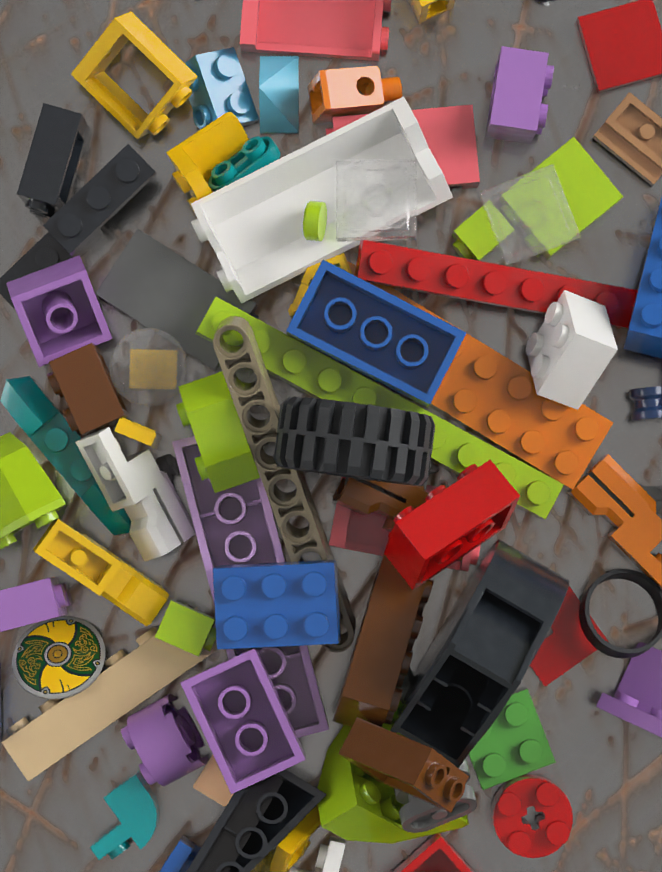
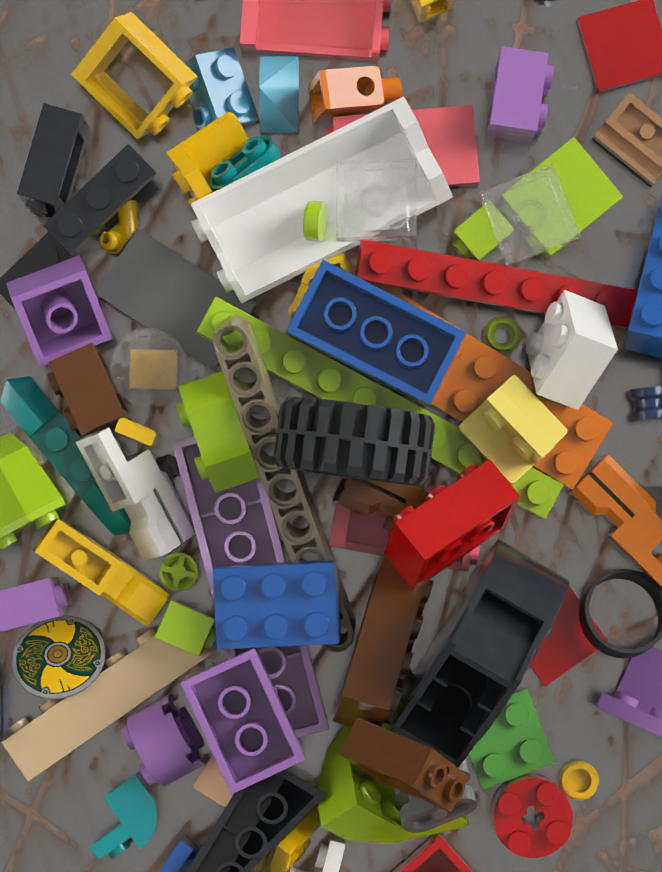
none -> yellow arm [99,200,138,254]
none -> lime wheel [159,553,200,591]
none -> light yellow bracket [458,375,567,485]
none -> lime plate [482,316,522,355]
none -> yellow tile [558,760,599,800]

